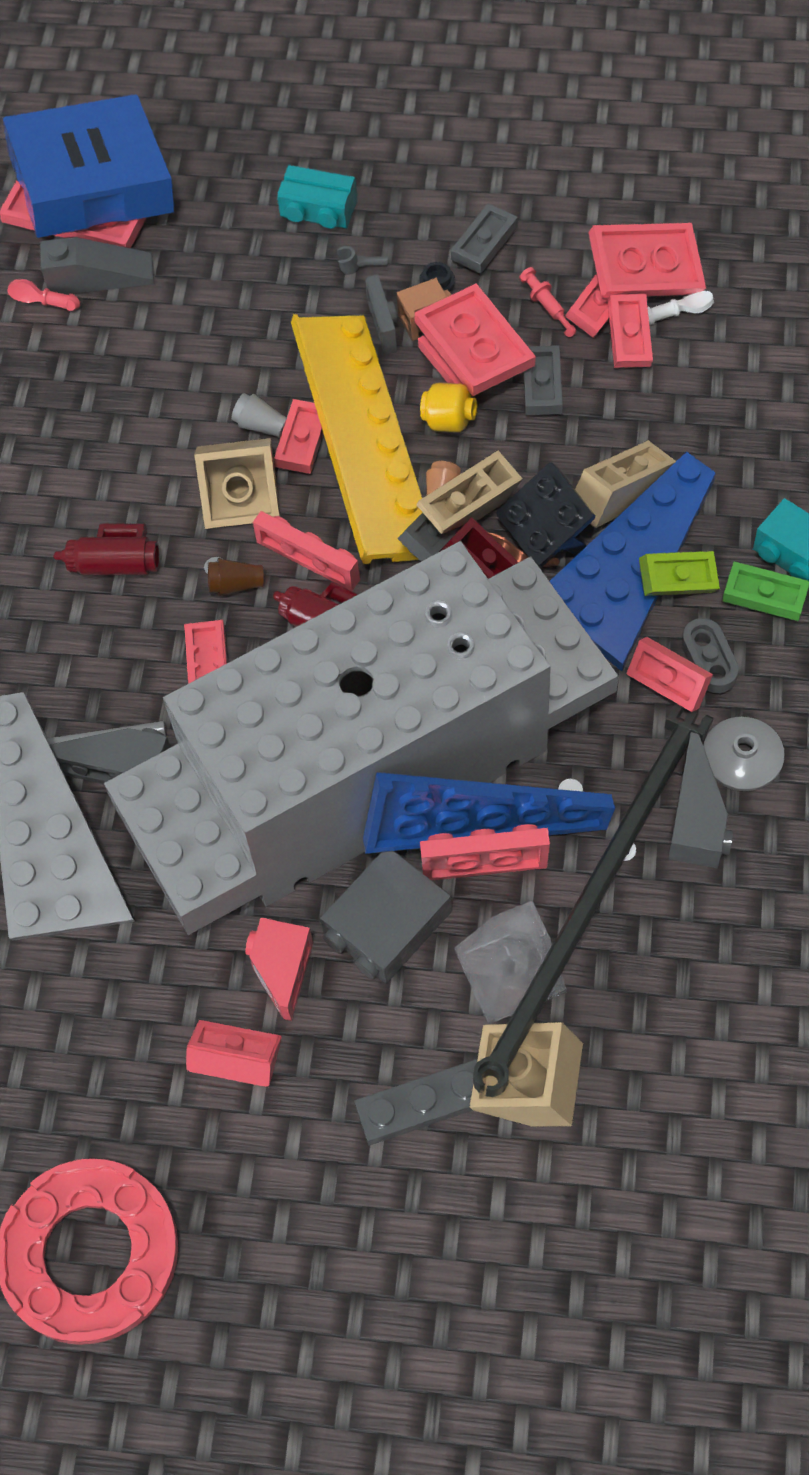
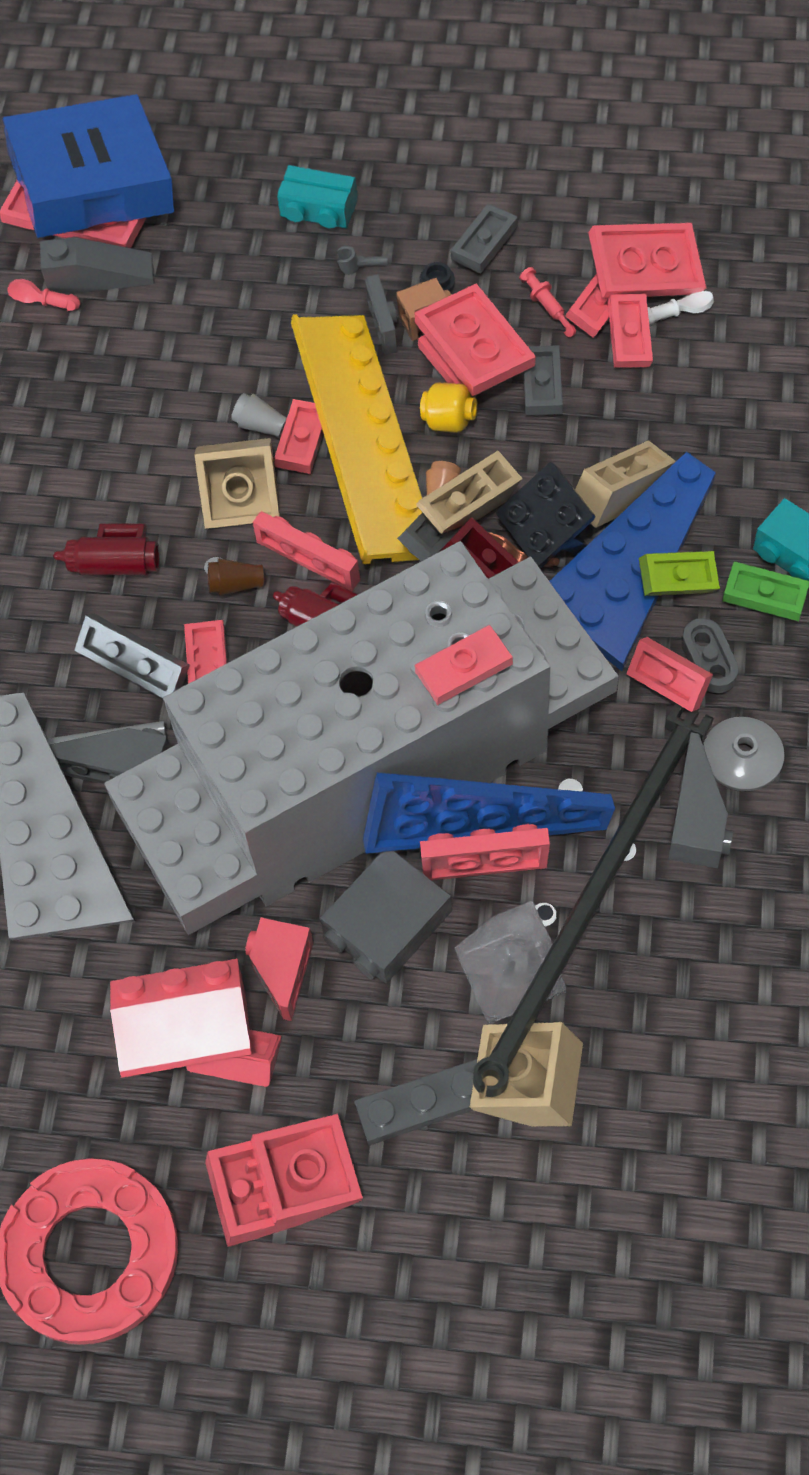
none -> plate [75,613,190,698]
none -> slope [110,958,252,1078]
none -> coral slope [205,1114,363,1247]
none -> coral plate [415,625,513,705]
none -> sticker [531,903,556,926]

